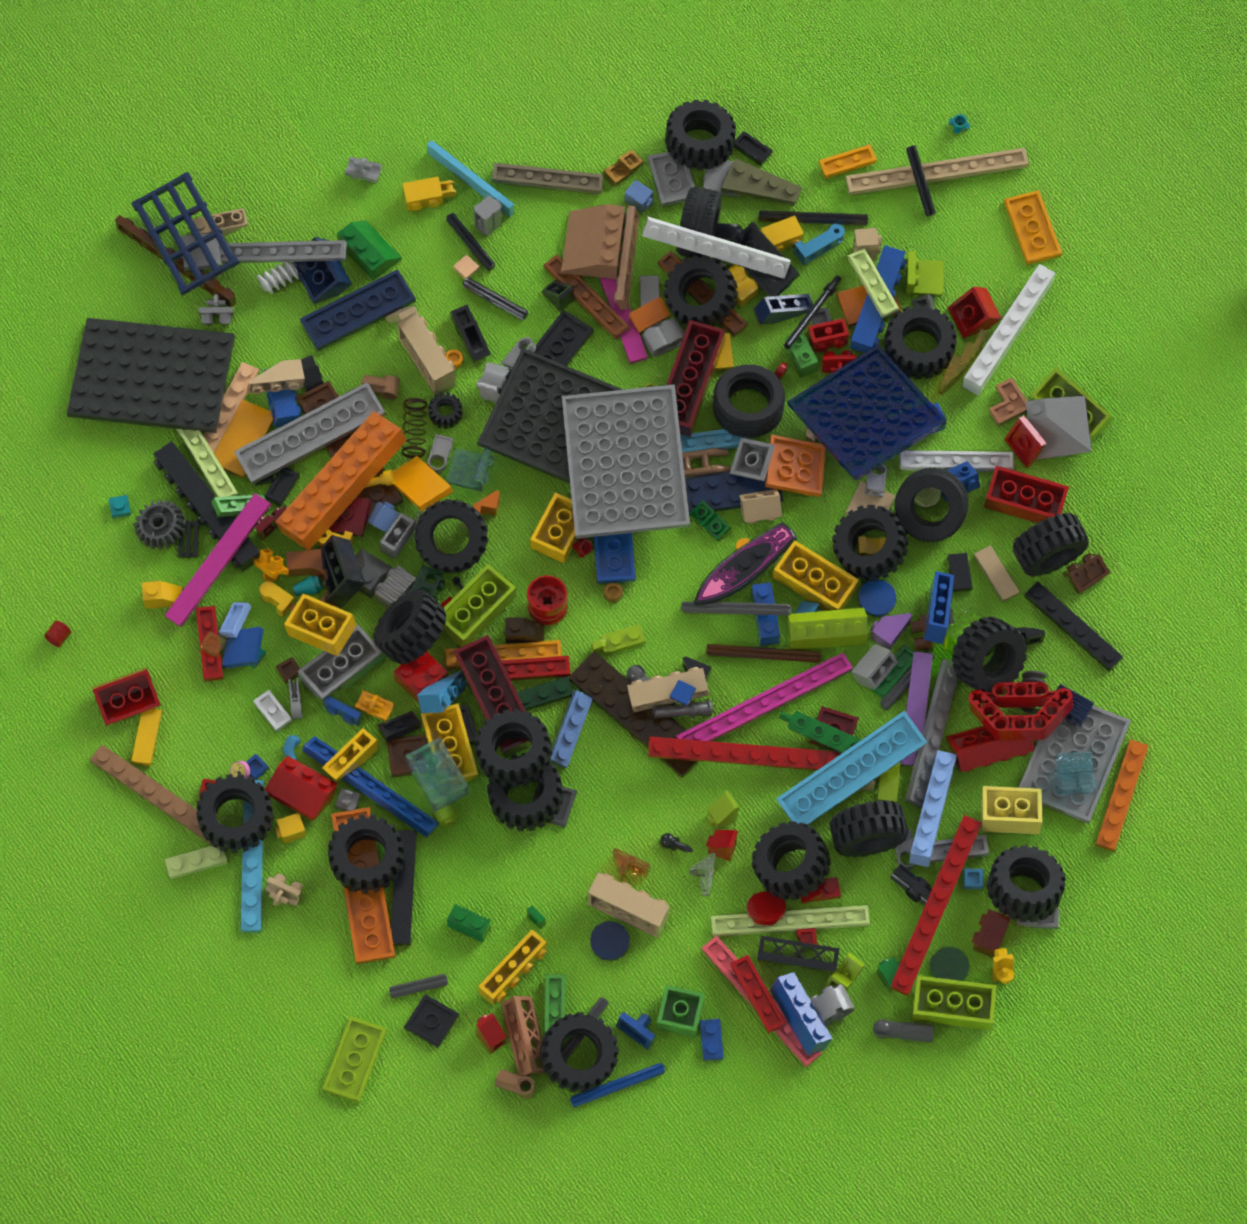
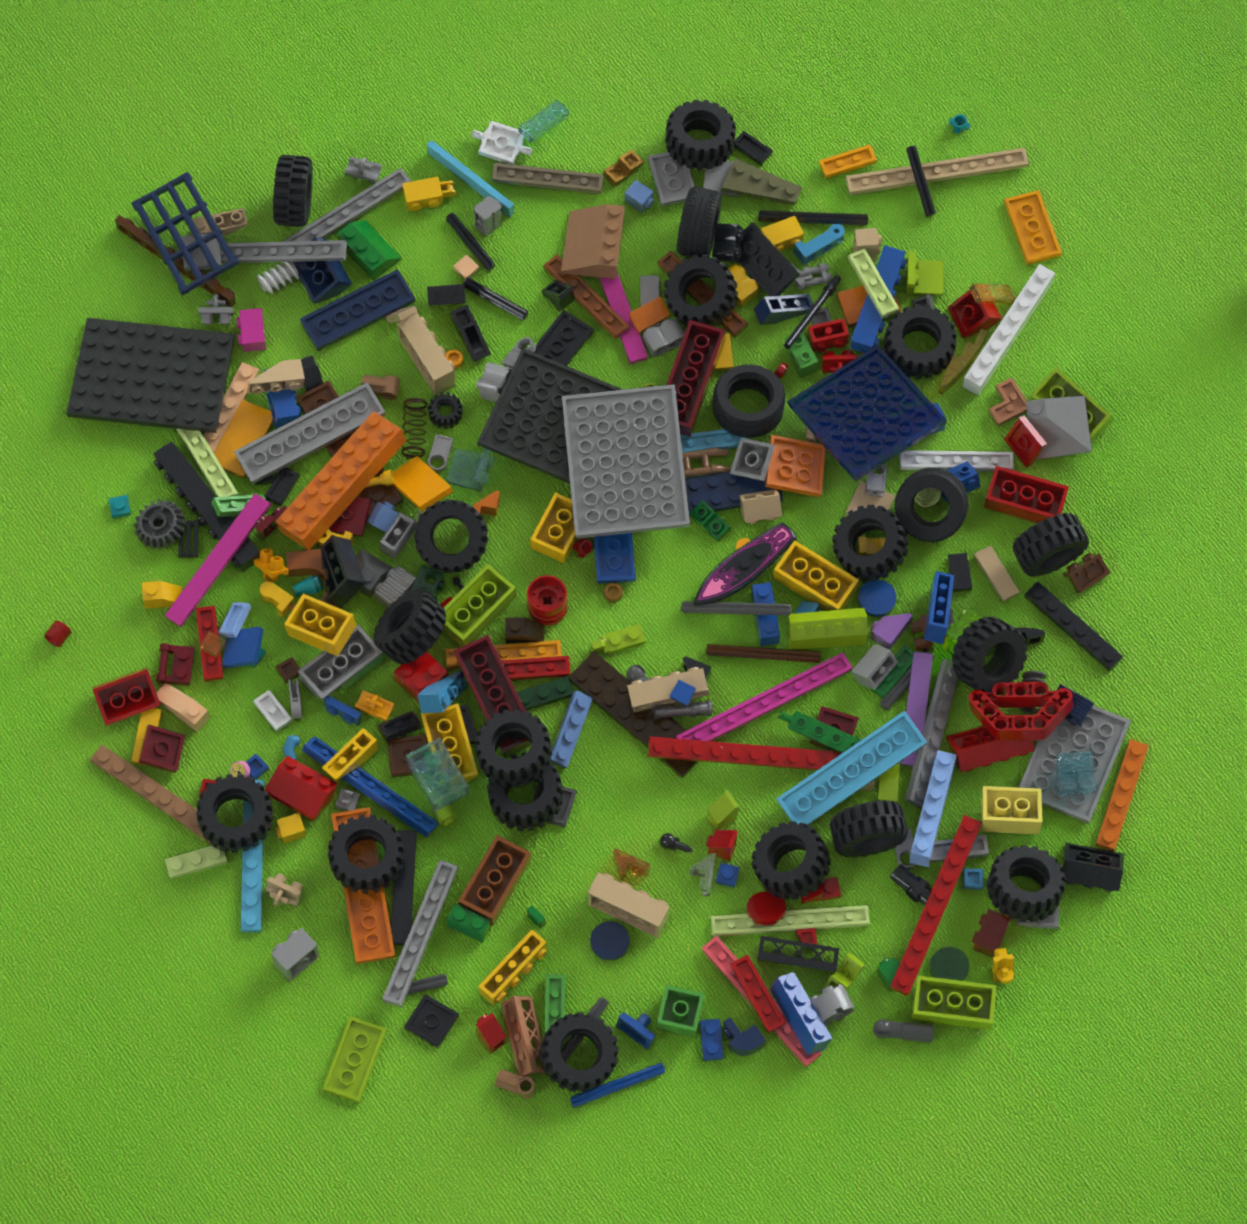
medium nougat plate [614,206,640,310] -> none
white plate [642,217,790,279] -> none
none -> dark red plate [138,724,185,773]
none -> dark red plate [155,643,195,685]
none -> light nougat slope [157,683,210,732]
none -> dark pink brick [236,308,266,352]
none -> light grey brick [271,928,320,982]
none -> black tyre [273,155,313,227]
none -> light grey plate [282,168,411,242]
none -> light grey plate [382,860,458,1008]
none -> black brick [427,284,466,305]
none -> dark orange brick [458,835,531,926]
none -> white plate [472,121,533,165]
none -> clear light blue plate [518,100,570,142]
none -> blue plate [716,863,740,888]
none -> dark blue brick [722,1018,766,1056]
none -> light grey piece [791,263,832,290]
none -> clear yellow tile [969,284,1016,304]
none -> black slope [1062,843,1124,891]

